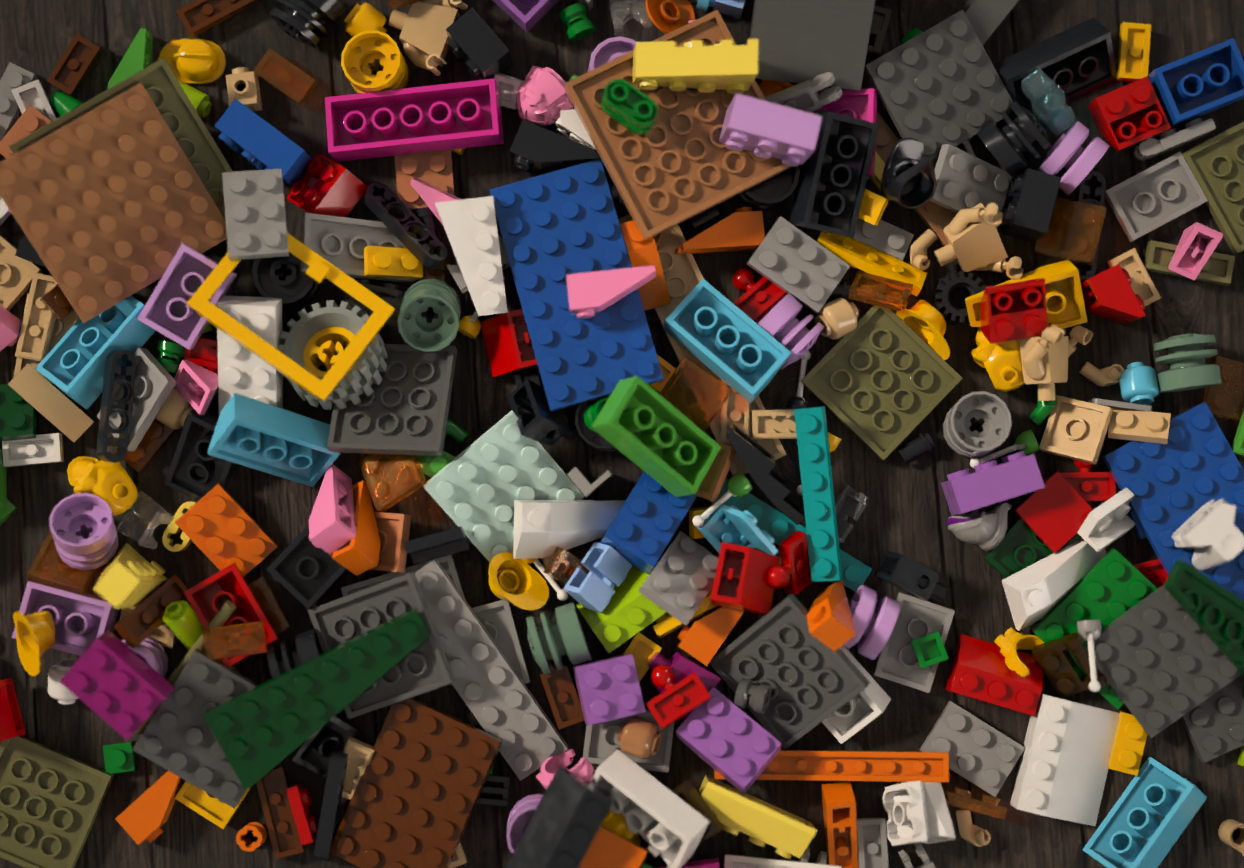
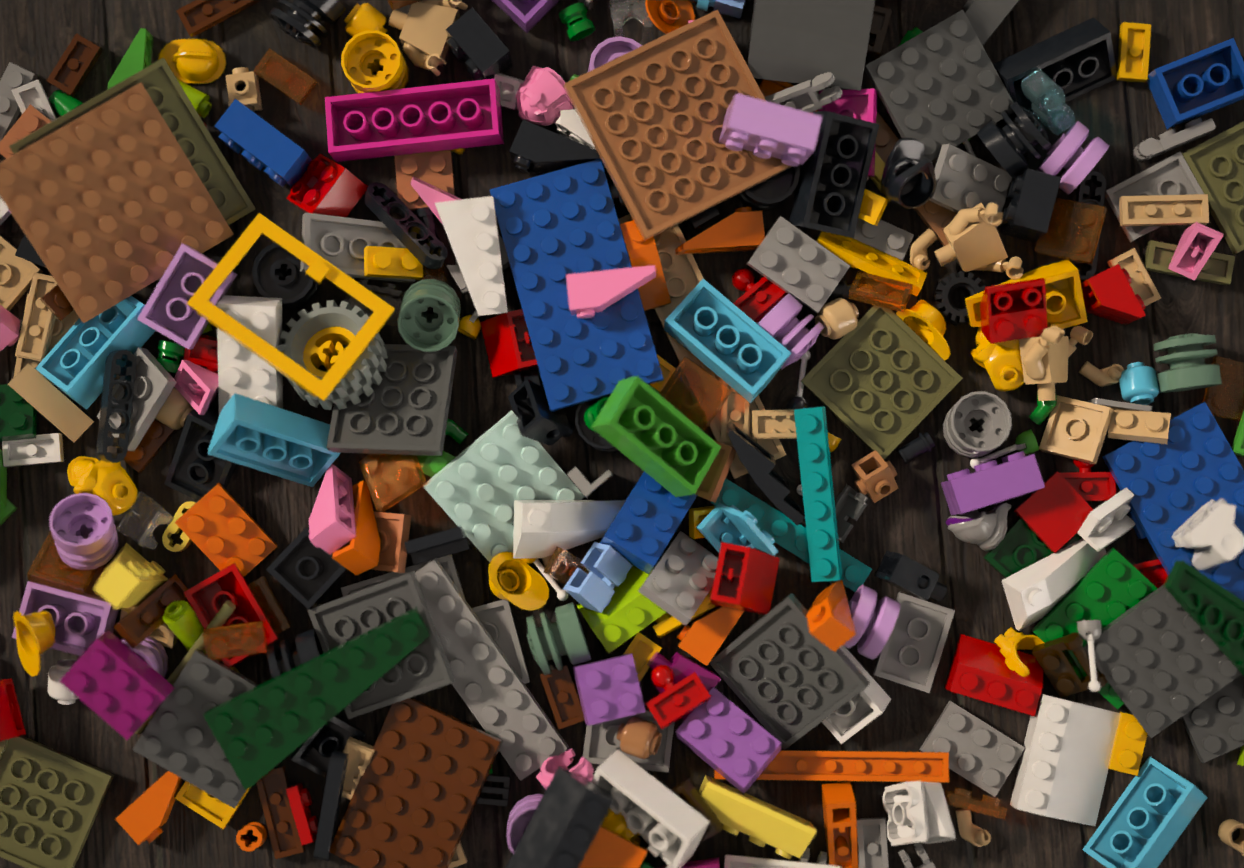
green plate [103,741,138,774] -> none
light grey plate [222,169,289,260] -> none
green brick [601,79,658,135] -> none
light yellow wedge [632,39,758,94] -> none
hinge [693,472,752,527] -> none
dark grey wheel [734,678,772,714] -> none
red plate [768,531,812,596] -> none
green plate [910,631,949,669] -> none
red slope [1087,76,1171,151] -> none
none -> medium nougat brick [851,450,898,503]
none -> tan plate [1119,194,1209,227]

